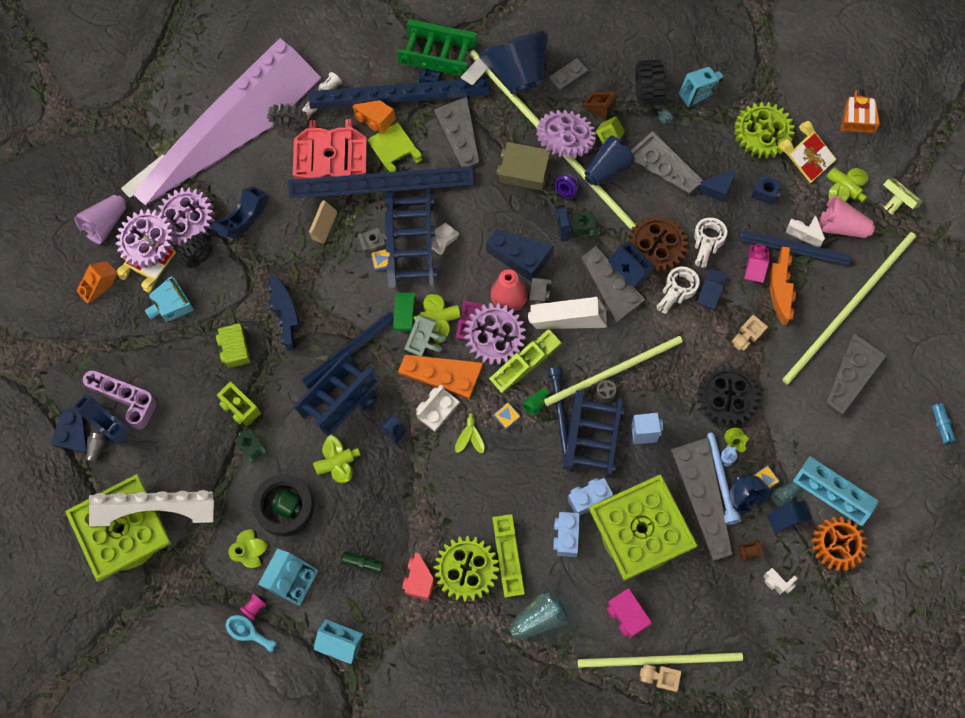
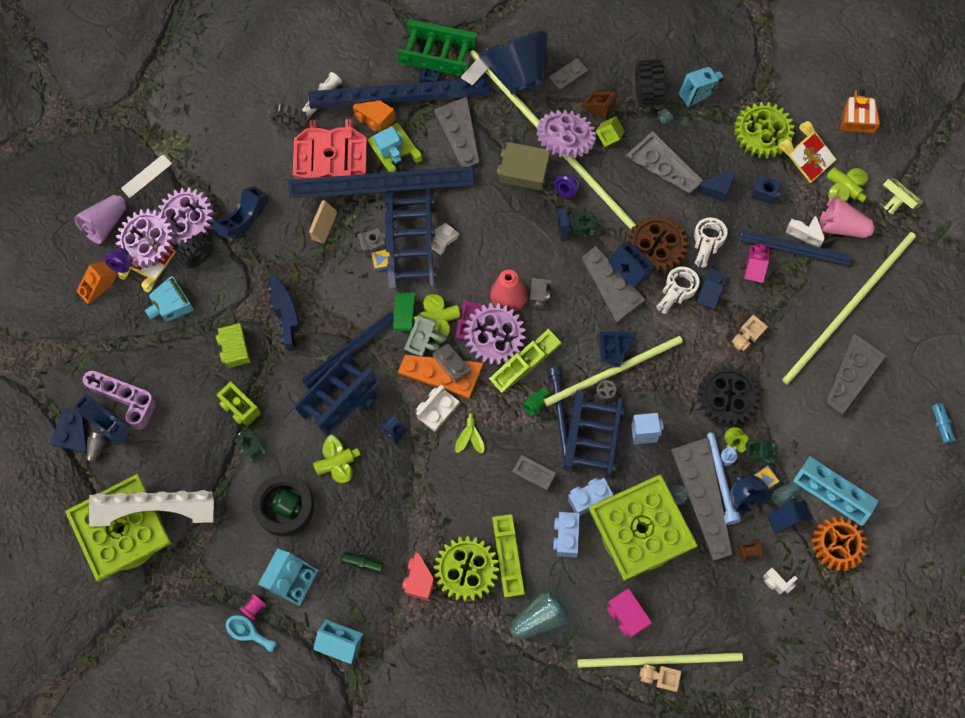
lavender wedge [133,38,322,206] -> none
lime plate [228,529,268,568] -> none
dark blue wedge [486,229,554,282] -> none
tile [493,403,521,430] -> none
white slope [528,297,607,329] -> none
dark blue cone [584,136,635,186] -> none
orange slope [769,247,796,325] -> none
none -> dark purple brick [104,248,130,273]
none -> medium azure brick [373,127,403,164]
none -> flat silver plate [433,344,471,383]
none -> flat silver plate [512,455,556,492]
none -> dark blue wing [599,332,636,367]
none -> clear light blue tile [669,485,688,505]
none -> clear green brick [746,439,778,466]

